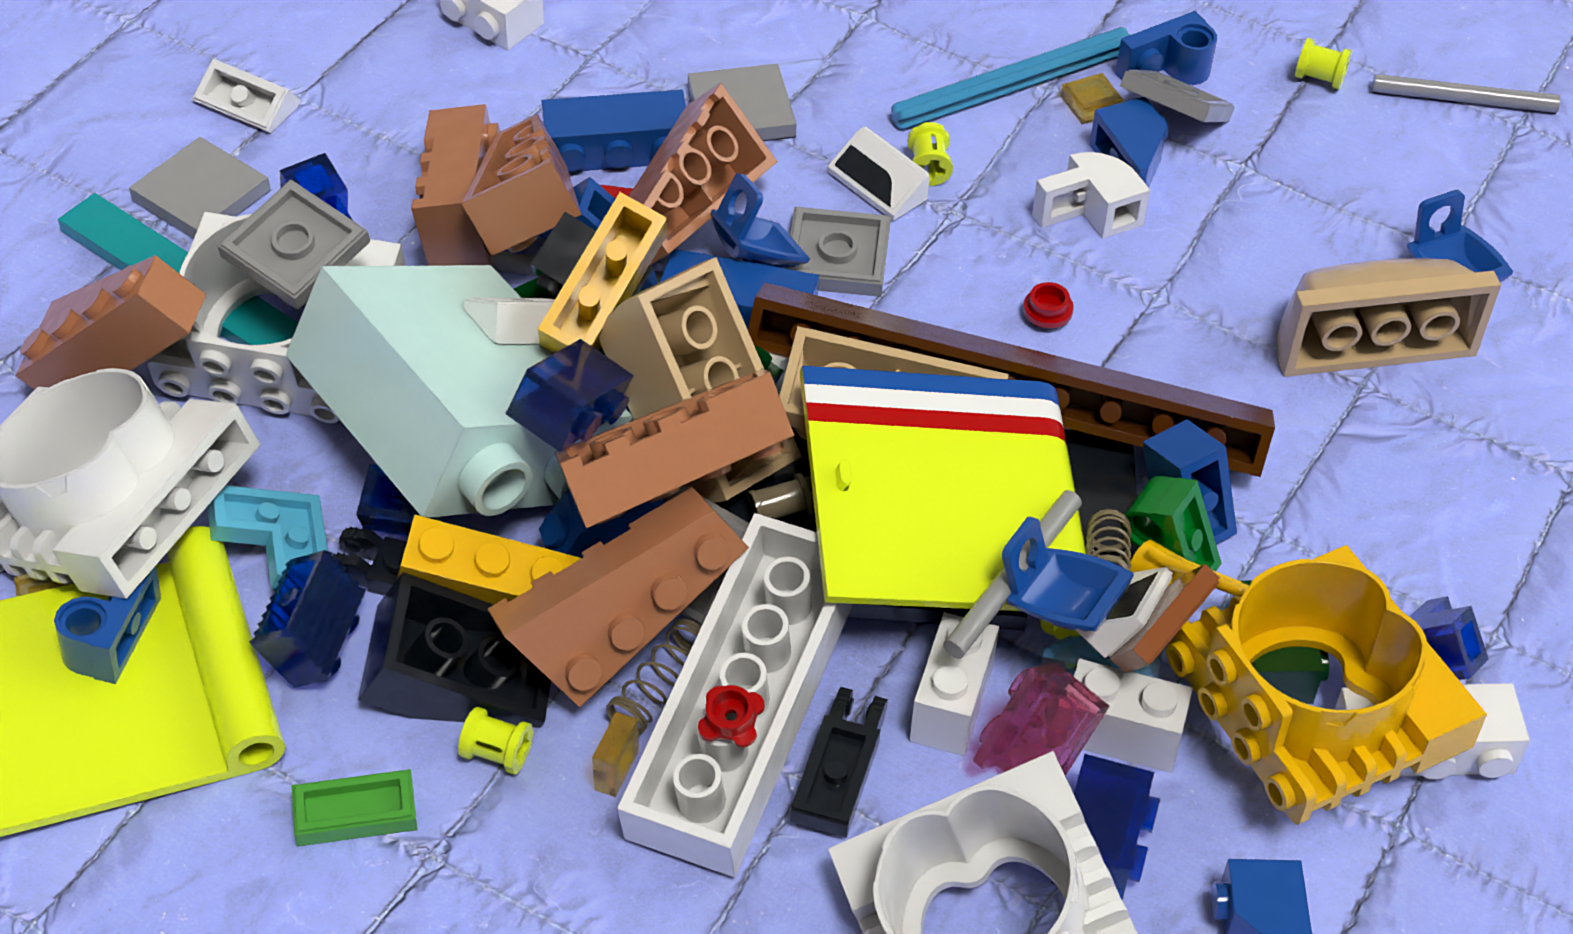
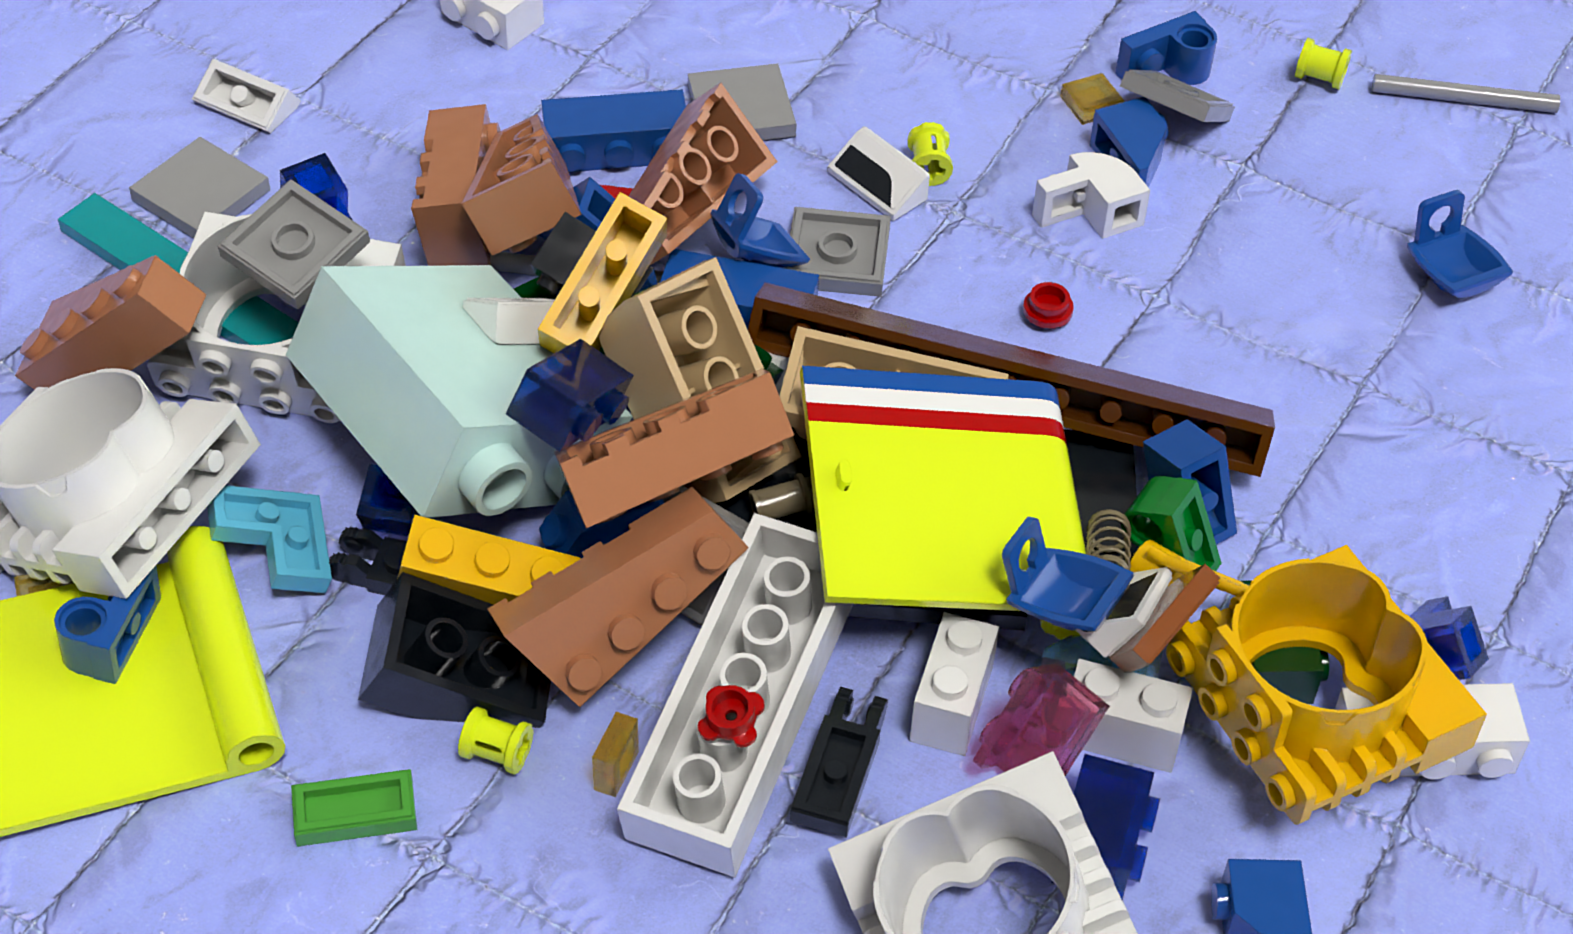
clear blue brick [249,550,366,688] -> none
dark tan piece [606,618,701,735] -> none
dark azure axle [891,27,1131,130] -> none
light grey bar [943,490,1082,659] -> none
tan windscreen [1276,258,1501,377] -> none

